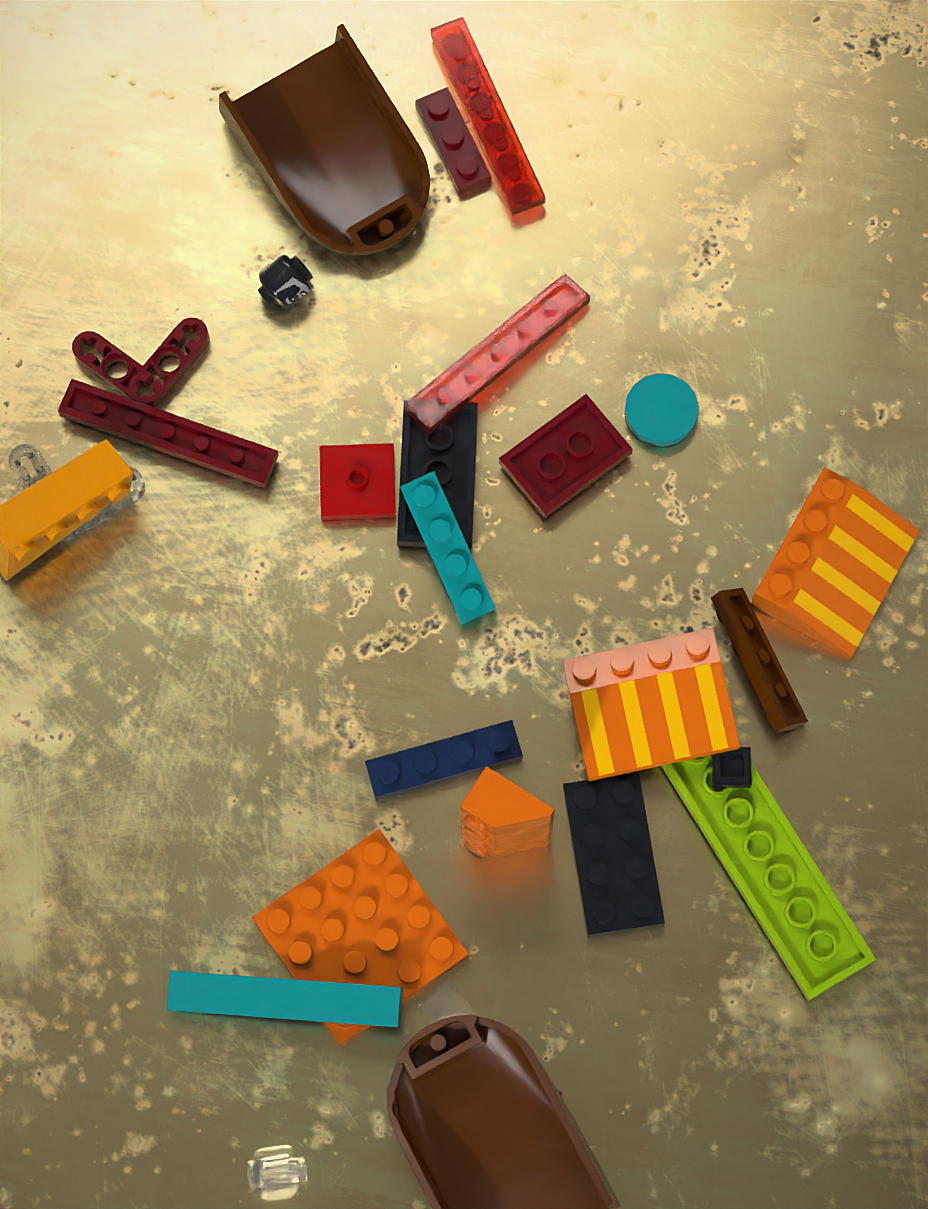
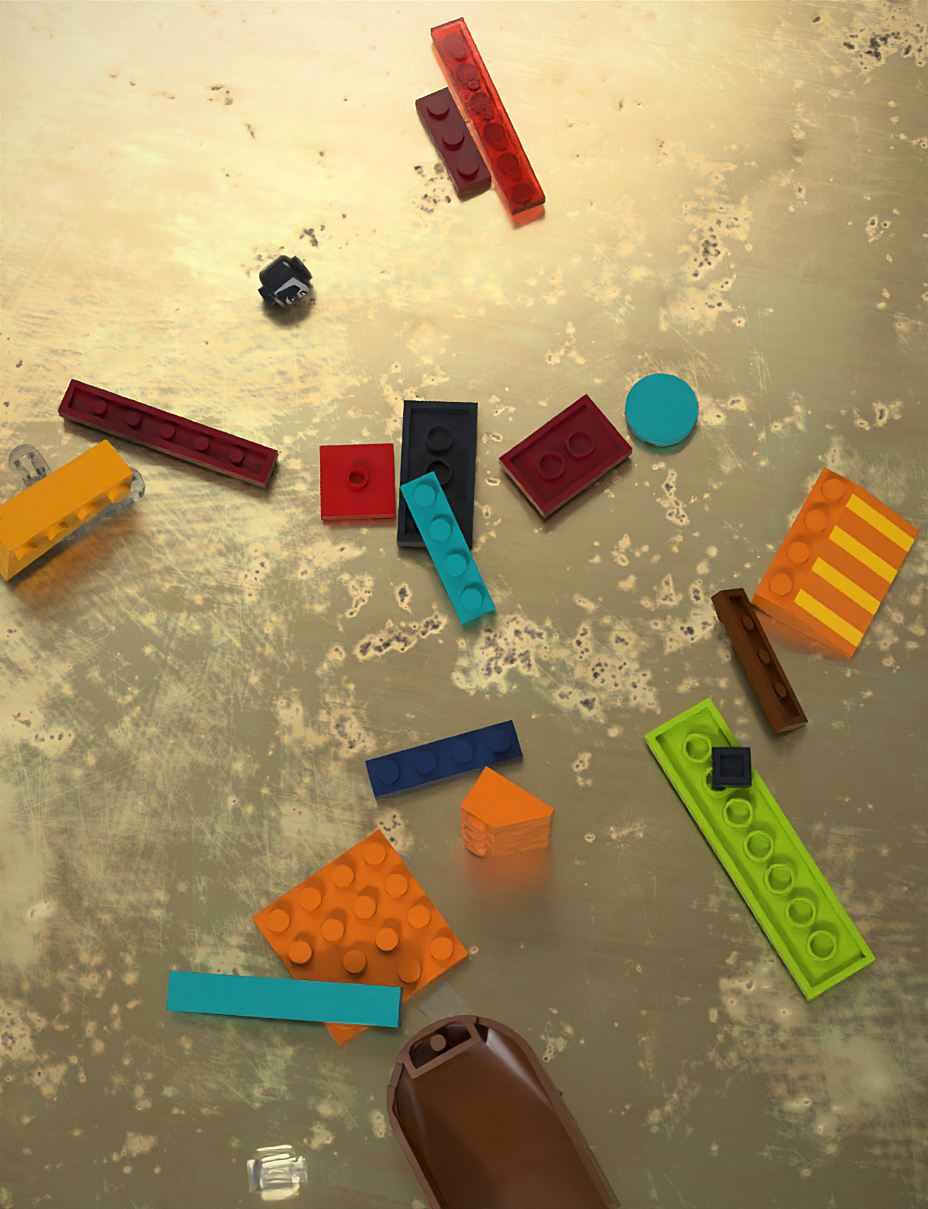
dark red beam [72,317,210,407] -> none
reddish brown windscreen [219,23,430,255] -> none
clear red tile [404,273,590,434] -> none
orange slope [562,627,740,781] -> none
black plate [563,772,665,937] -> none

